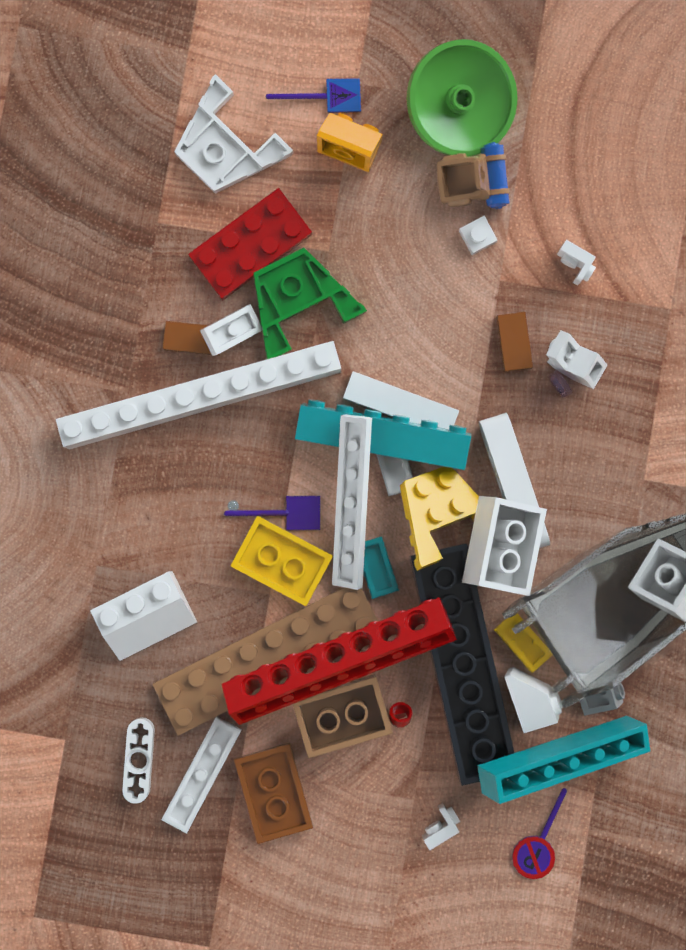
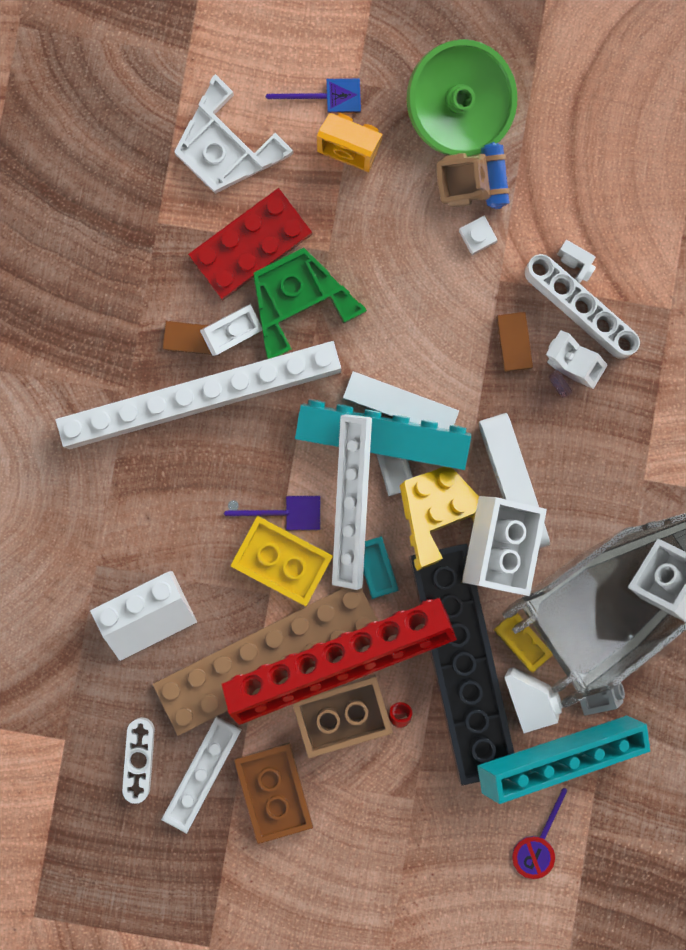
white bracket [422,803,460,850] -> none
none -> white beam [525,254,640,359]

